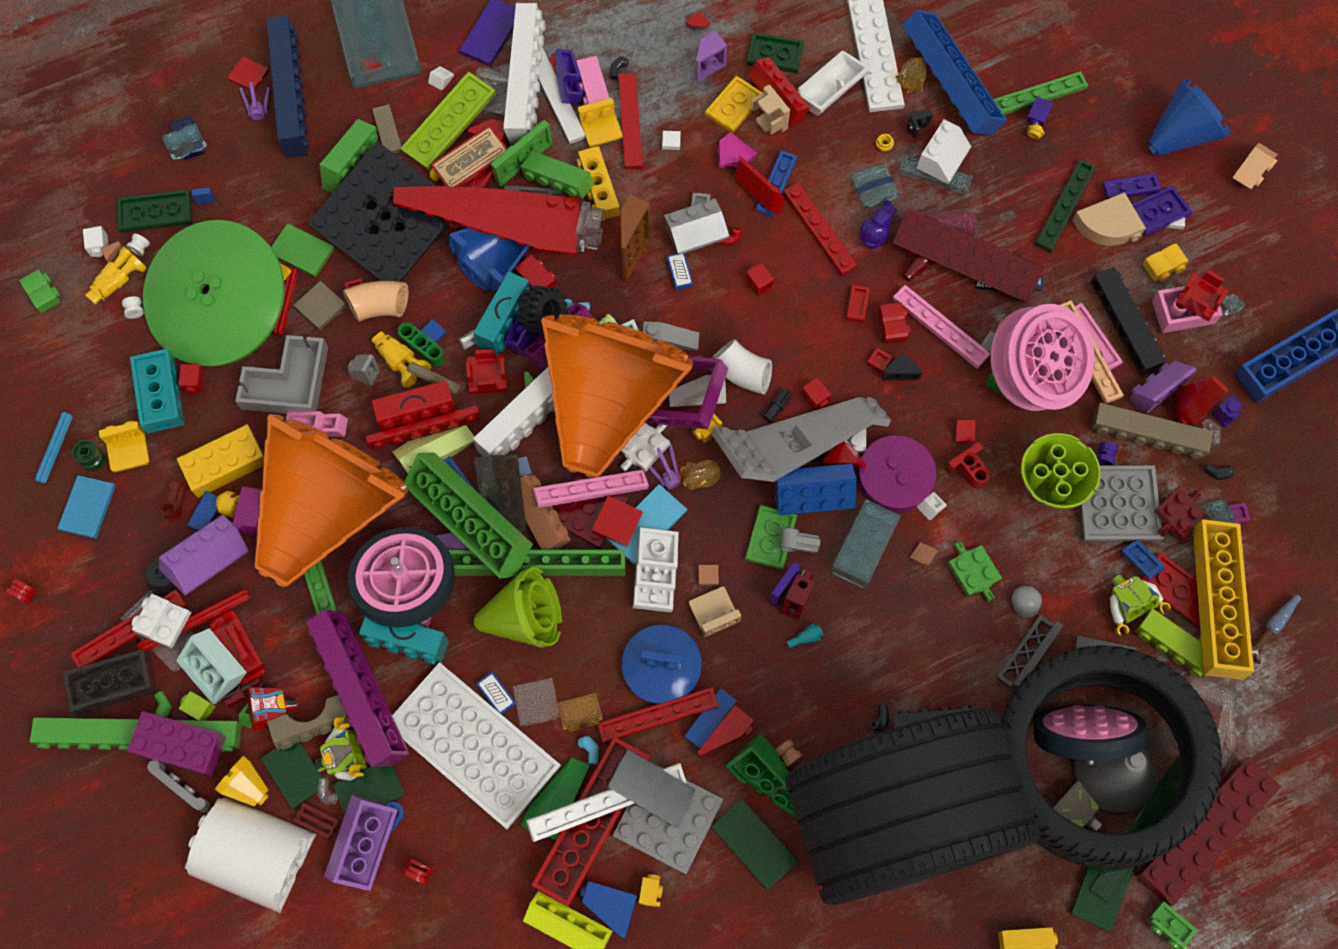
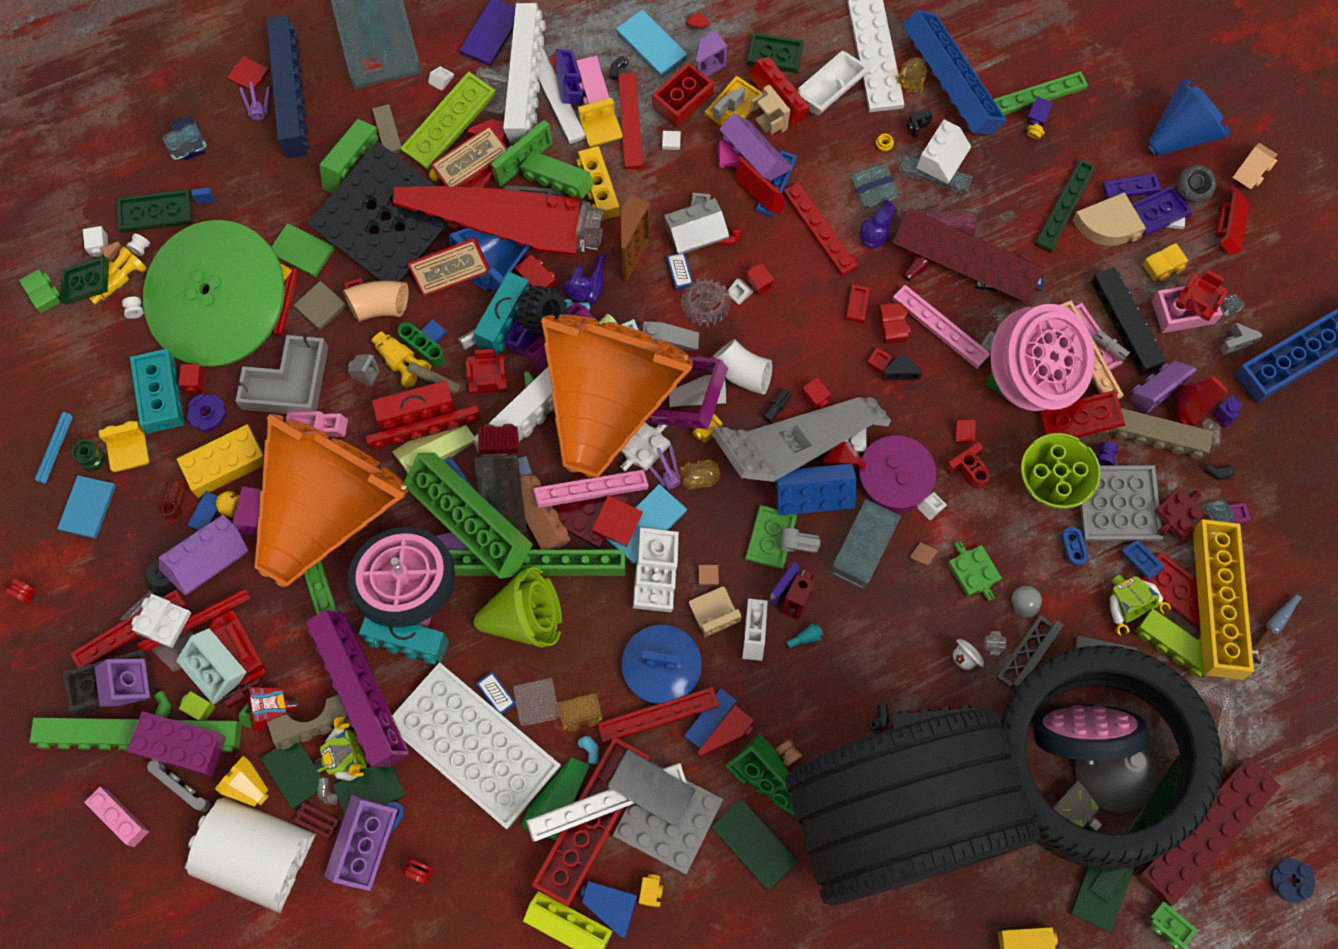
none -> dark green tile [60,256,109,305]
none -> bright pink brick [84,787,150,847]
none -> medium lavender slope [95,659,150,707]
none -> dark purple plate [187,394,227,433]
none -> tile [407,237,490,296]
none -> dark red brick [478,424,519,455]
none -> dark purple hair [562,253,606,304]
none -> medium azure tile [616,10,687,77]
none -> red brick [652,62,714,127]
none -> clear gear [681,277,731,326]
none -> light grey slope [713,88,745,120]
none -> medium lavender slope [720,113,792,180]
none -> white slope [726,279,754,305]
none -> white slope [742,599,768,661]
none -> white hat [953,639,984,670]
none -> clear gear [984,631,1007,656]
none -> red tile [1040,390,1126,438]
none -> blue plate [1061,527,1088,566]
none -> light grey pin [1093,329,1130,361]
none -> dark grey hair [1177,165,1216,203]
none -> red piece [1215,185,1249,254]
none -> light grey slope [1220,323,1262,355]
none -> dark blue plate [1270,859,1315,902]

